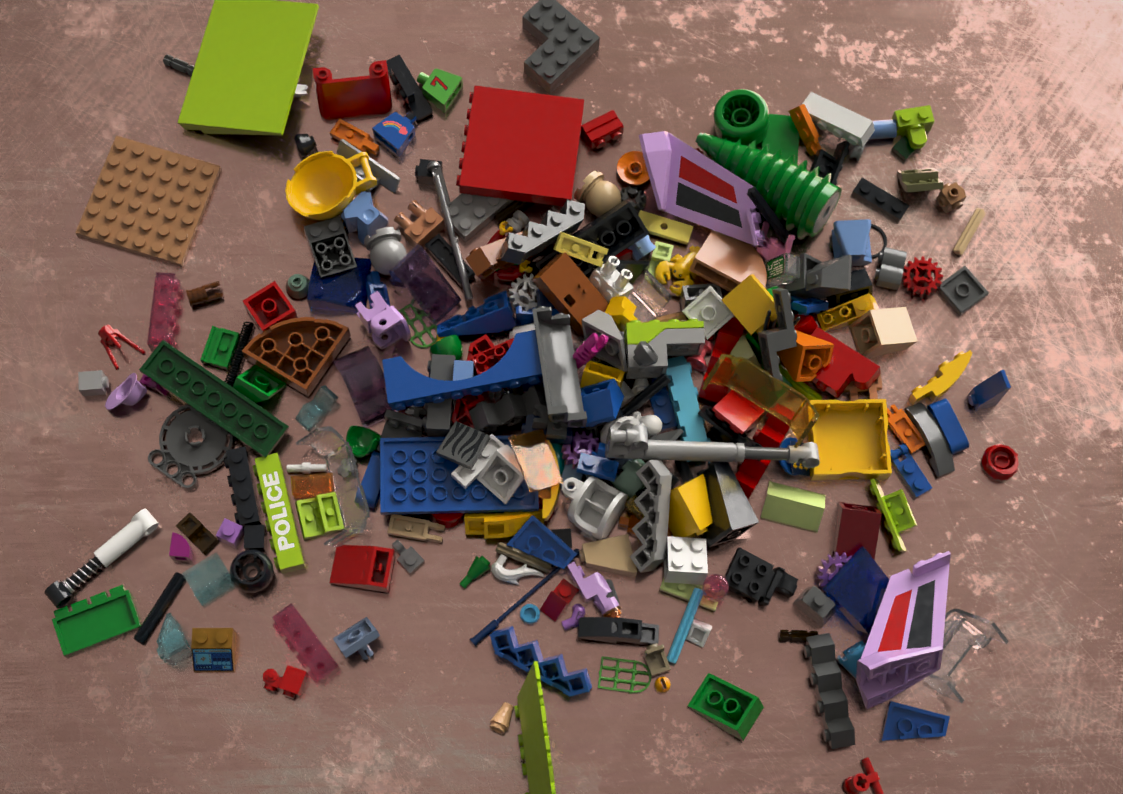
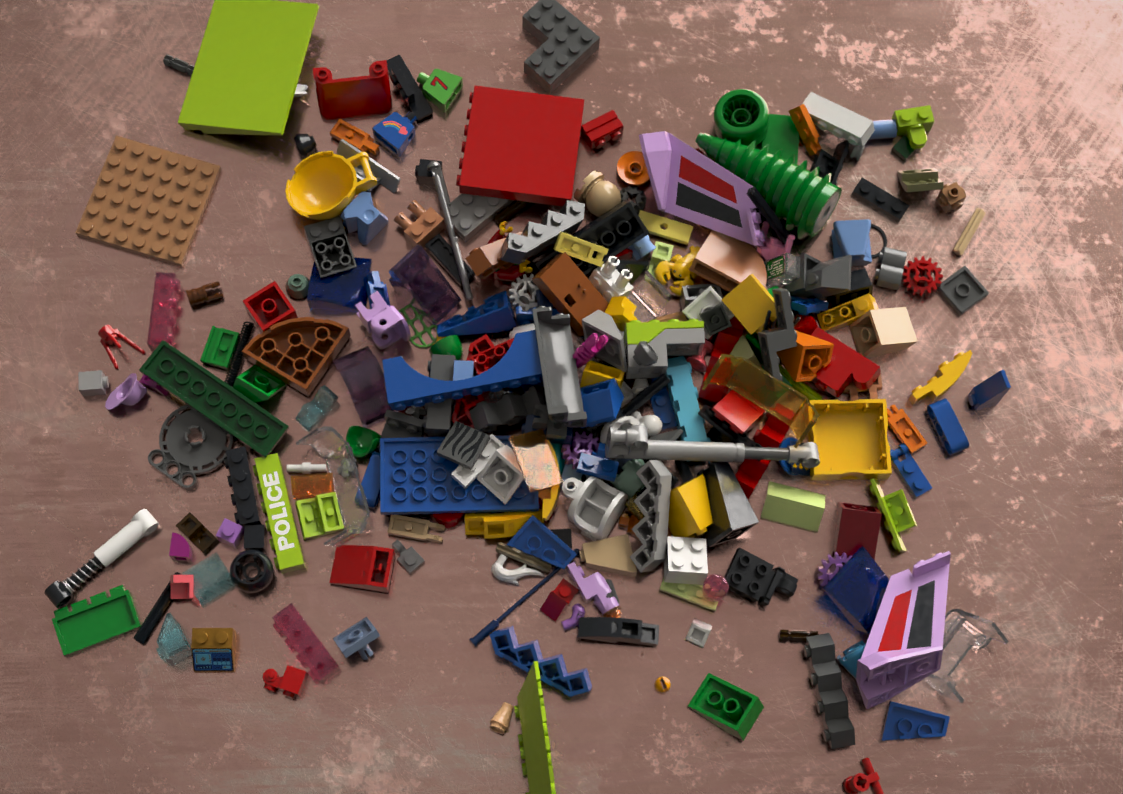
light grey tile [364,227,407,275] -> none
green cone [459,555,491,588] -> none
light grey wheel [505,210,530,234] -> none
dark azure tile [520,604,540,625] -> none
bright green window [598,656,651,694] -> none
dark tan bracket [643,643,671,677] -> none
medium azure axle [667,588,704,664] -> none
dark grey torso [793,586,836,628] -> none
dark grey slope [904,403,955,477] -> none
red hat [981,444,1018,480] -> none
none -> coral panel [170,575,194,599]
none -> pearl dark grey piece [699,304,732,336]

